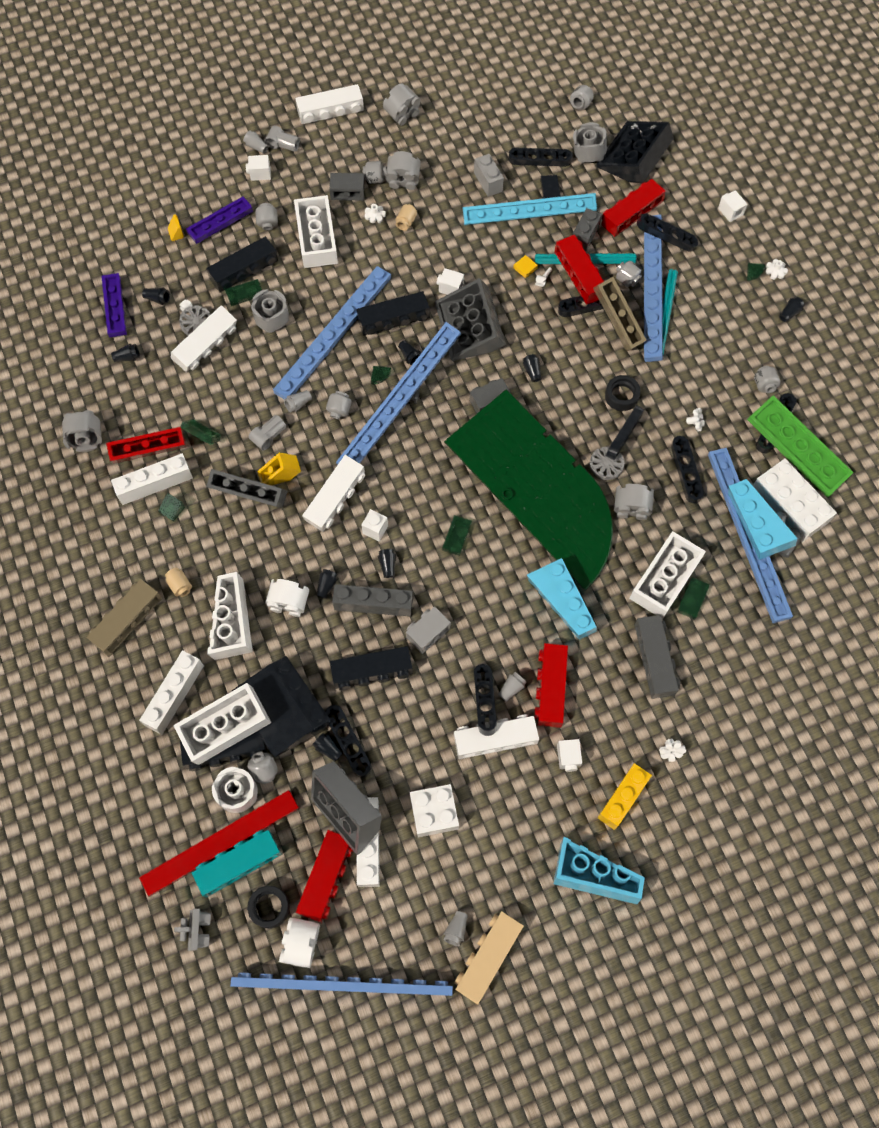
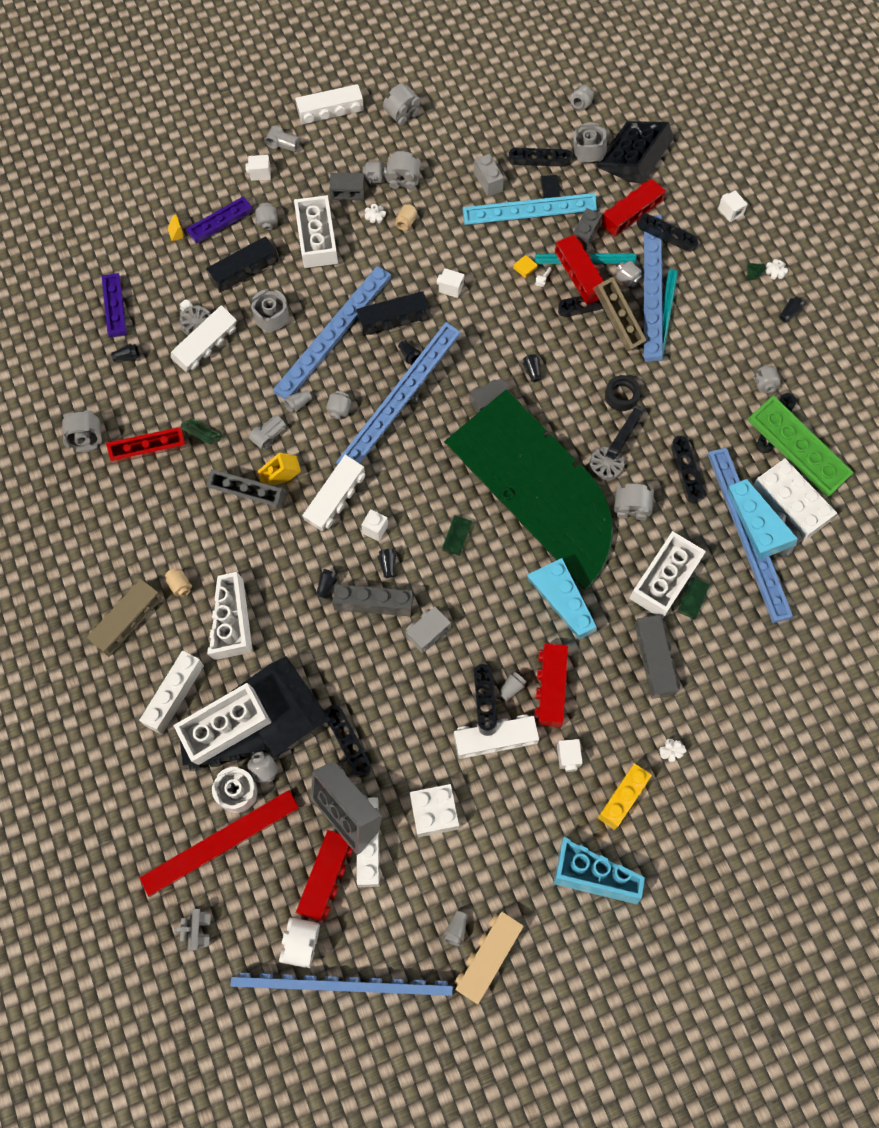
white brick [111,453,193,505] -> none
black cone [142,287,170,305] -> none
clear green slope [158,493,185,522] -> none
teal brick [192,829,282,898] -> none
clear green tile [225,279,262,306] -> none
light grey cone [243,130,269,154] -> none
black tyre [247,885,290,929] -> none
white brick [266,579,309,617] -> none
black cone [312,733,343,762] -> none
black brick [330,646,413,690] -> none
clear green tile [371,366,391,384] -> none
dark grey slope [435,278,506,361] -> none
white plant [686,408,705,431] -> none

